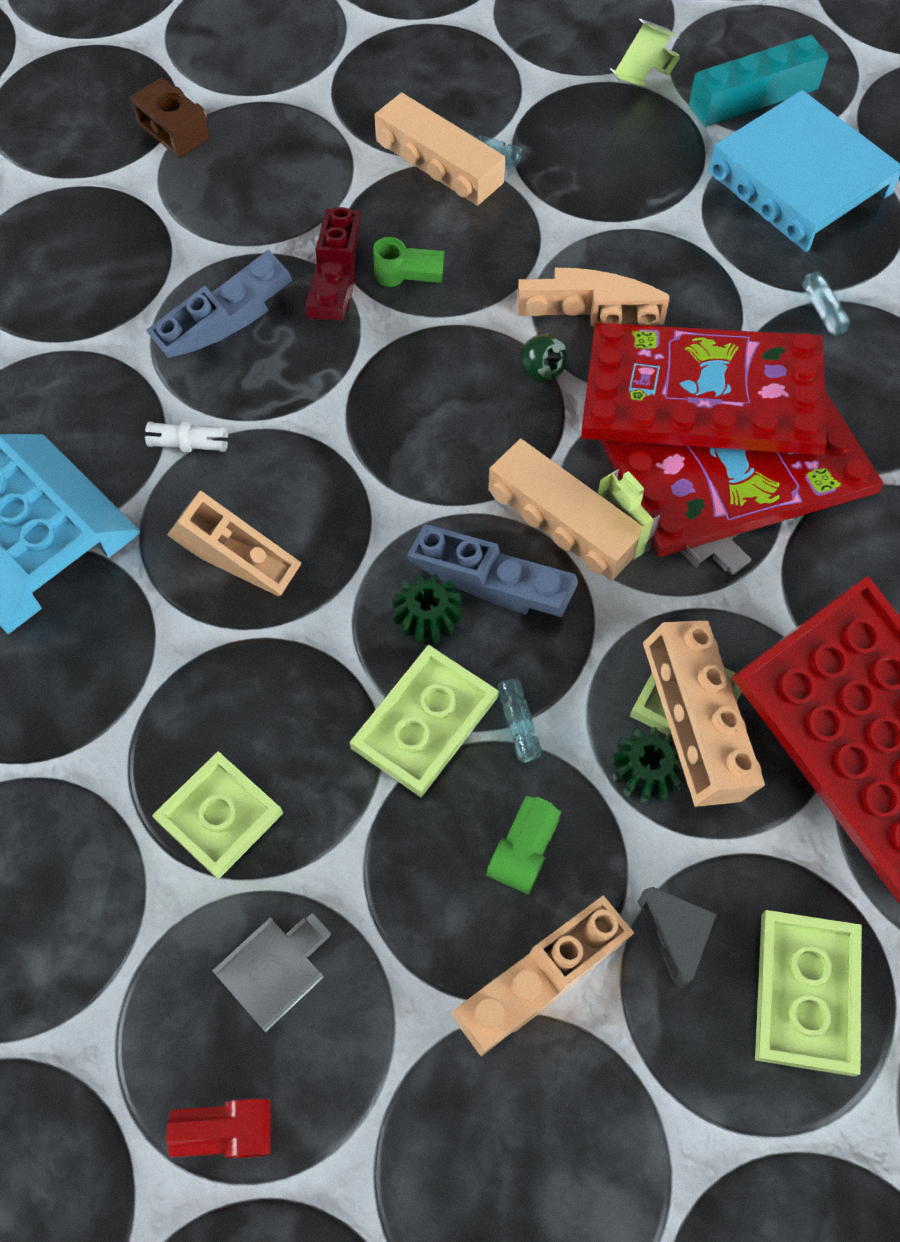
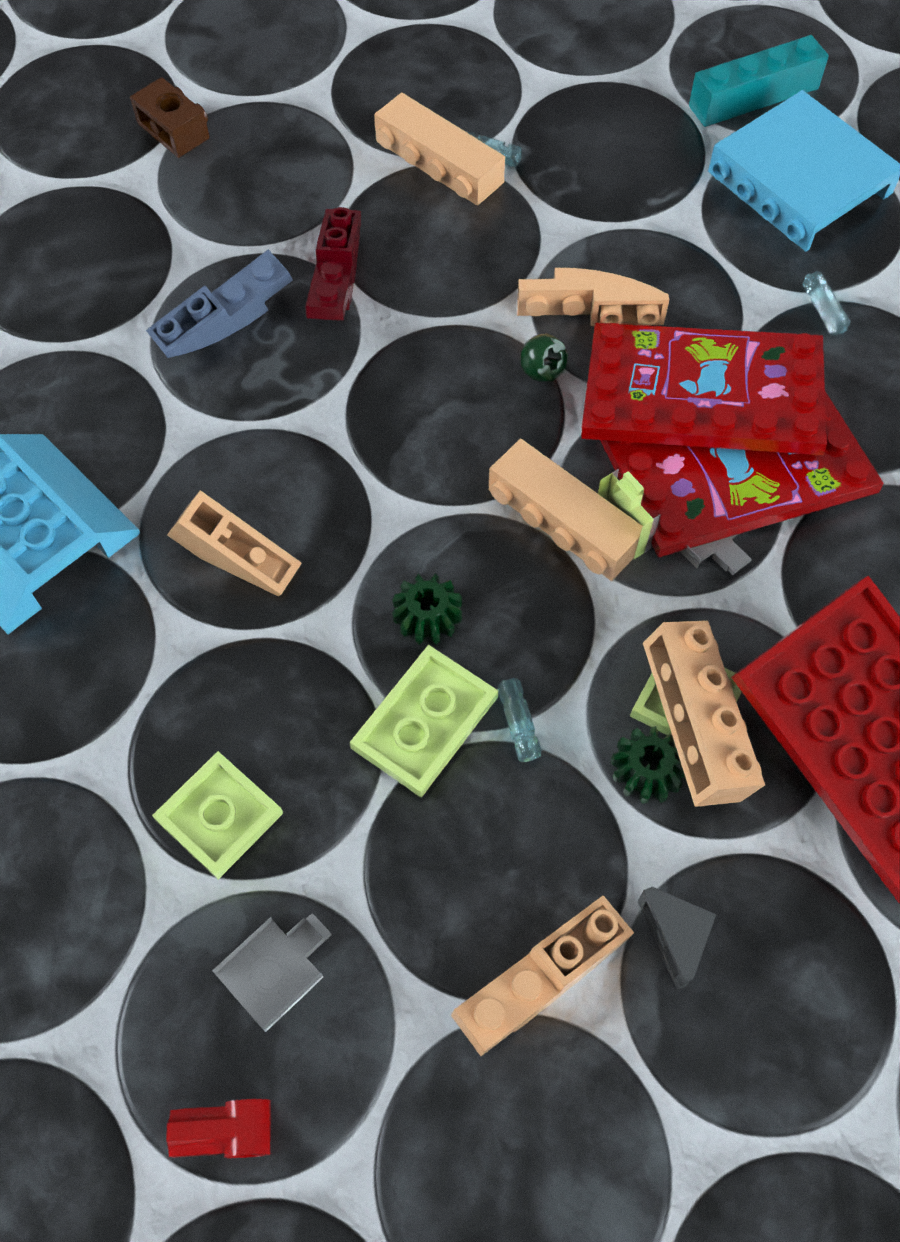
white pin [145,421,228,452] -> none
bright green piece [373,237,445,287] -> none
sand blue slope [407,524,578,617] -> none
bright green piece [486,796,562,895] -> none
yellowish green piece [610,19,680,87] -> none
yellowish green plate [755,910,862,1077] -> none

